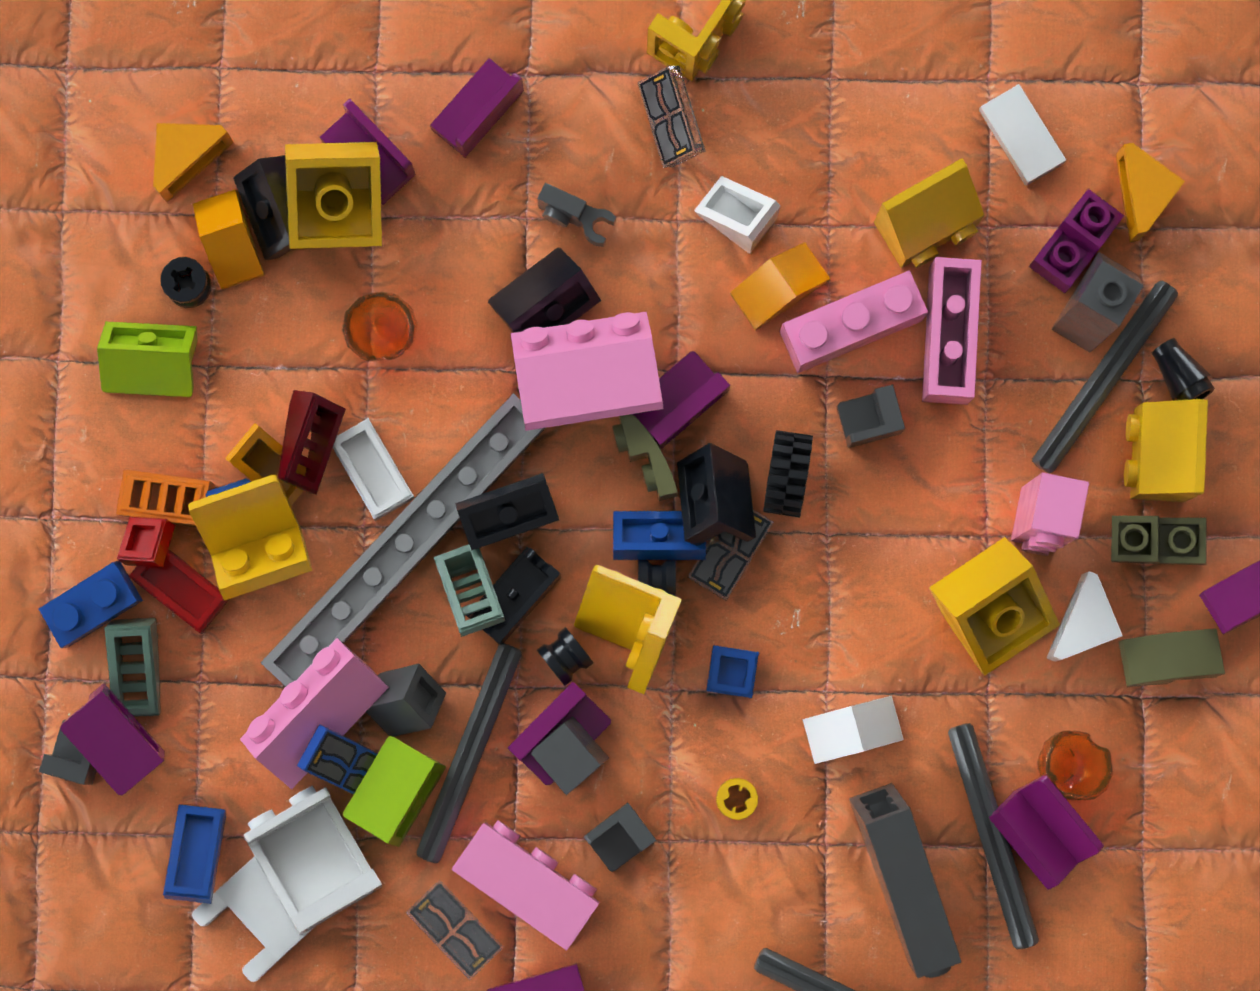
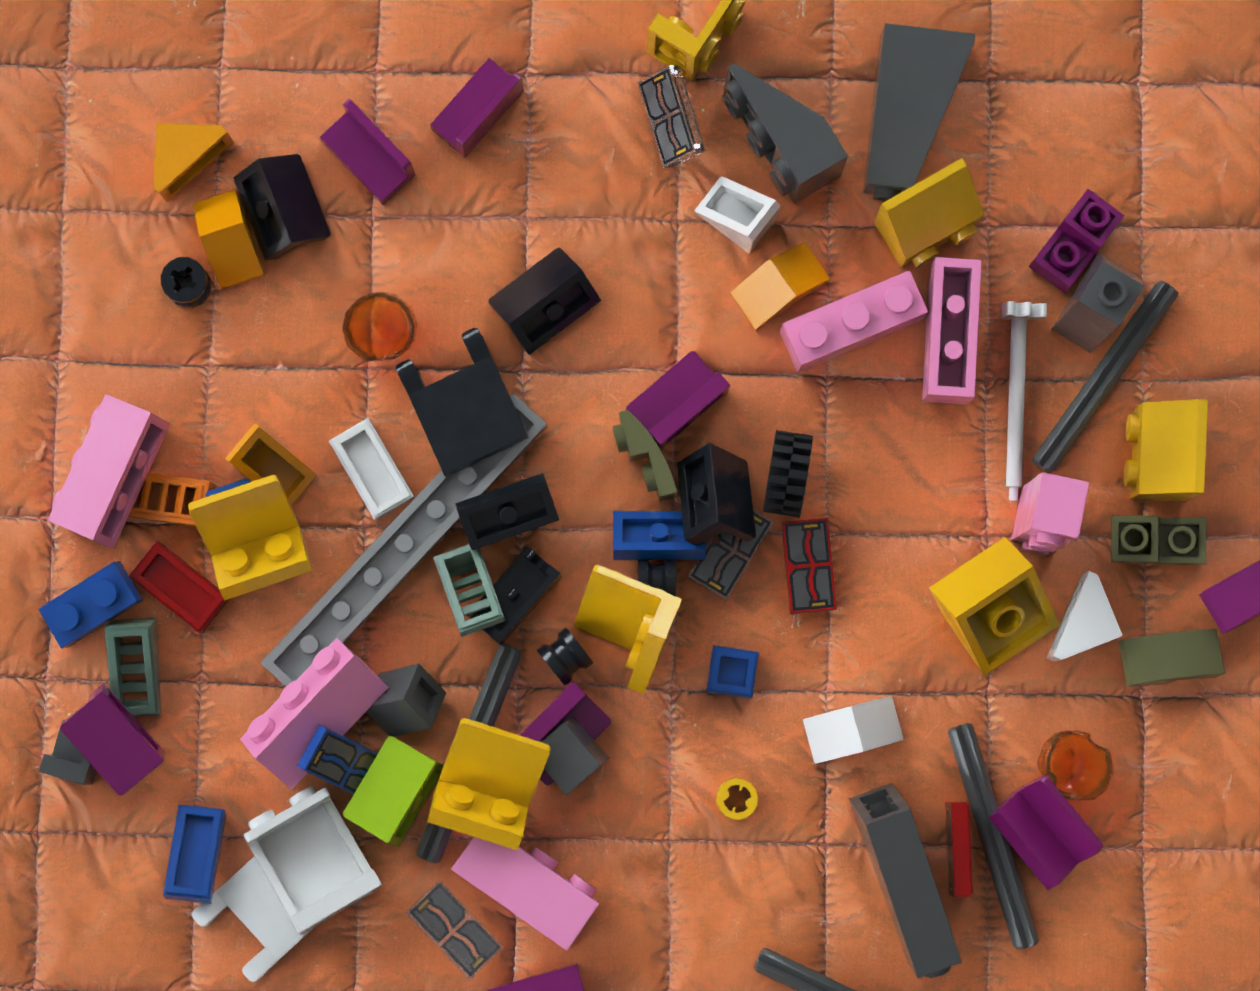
lime panel [97,321,198,397] -> none
red tile [117,517,175,568] -> none
dark red slope [278,390,346,495] -> none
yellow slope [285,142,382,249] -> none
bright pink slope [511,312,664,431] -> none
dark grey plate [537,183,616,247] -> none
dark grey panel [584,803,656,872] -> none
dark grey panel [837,384,905,448] -> none
white tile [979,84,1066,186] -> none
light orange slope [1116,143,1185,242] -> none
black cone [1152,338,1215,401] -> none
none -> bright pink brick [48,394,170,549]
none -> black flag [396,328,529,477]
none -> yellow bracket [427,718,551,850]
none -> dark grey slope [722,64,848,204]
none -> tile [781,518,837,614]
none -> dark grey slope [863,23,975,202]
none -> red tile [945,802,973,897]
none -> white piece [1001,301,1047,501]

